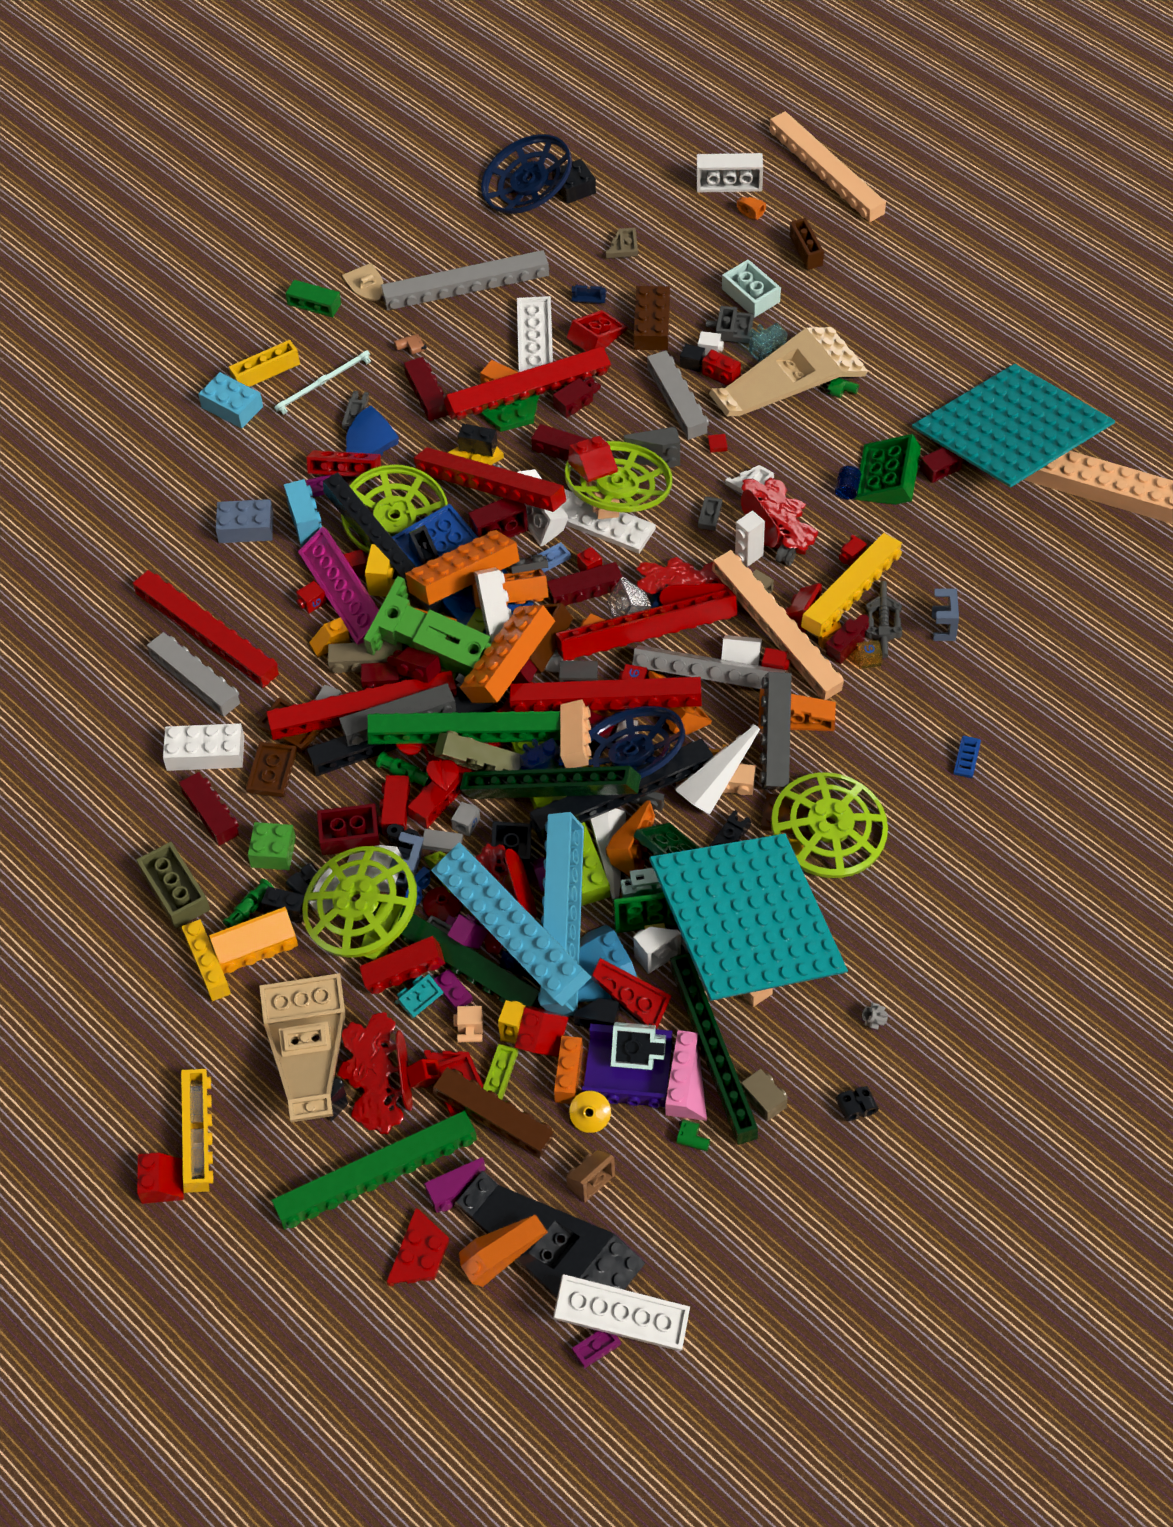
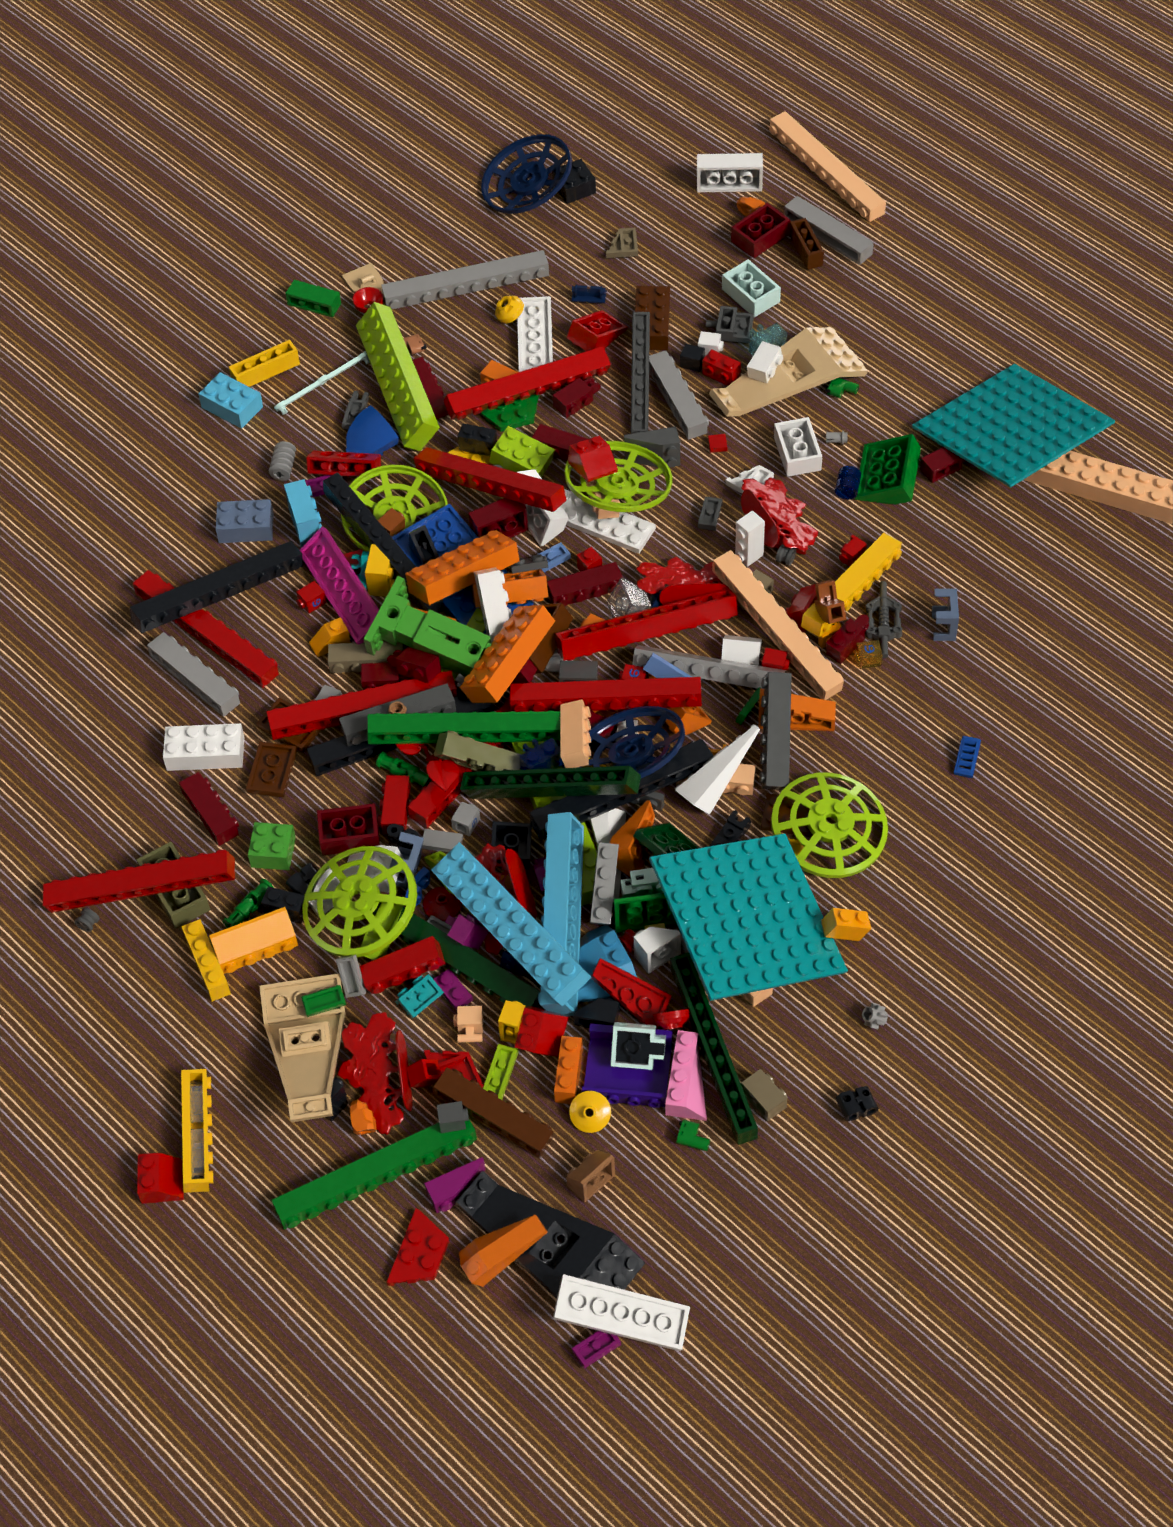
none -> red brick [43,850,235,913]
none -> dark grey wheel [74,908,100,932]
none -> black brick [130,541,303,634]
none -> light grey piece [269,441,297,481]
none -> green tile [301,985,346,1017]
none -> light grey tile [335,955,366,998]
none -> orange rock [350,1099,377,1135]
none -> teal plate [351,551,369,590]
none -> red piece [353,287,383,313]
none -> lime brick [356,302,440,451]
none -> dark orange brick [378,508,405,537]
none -> medium nougat plate [388,701,407,714]
none -> dark grey brick [437,1101,469,1133]
none -> lime brick [489,426,555,477]
none -> yellow piece [495,295,524,324]
none -> light grey brick [589,842,619,926]
none -> red wheel [618,929,636,954]
none -> dark grey tile [631,312,650,434]
none -> medium blue tile [643,653,691,678]
none -> red piece [652,1009,690,1030]
none -> dark red brick [731,203,790,258]
none -> green tile [735,687,761,725]
none -> white brick [747,341,783,383]
none -> white brick [774,417,822,477]
none -> light grey brick [784,196,874,265]
none -> dark orange brick [814,579,846,624]
none -> light orange brick [821,908,871,941]
none -> light grey pin [826,430,848,445]

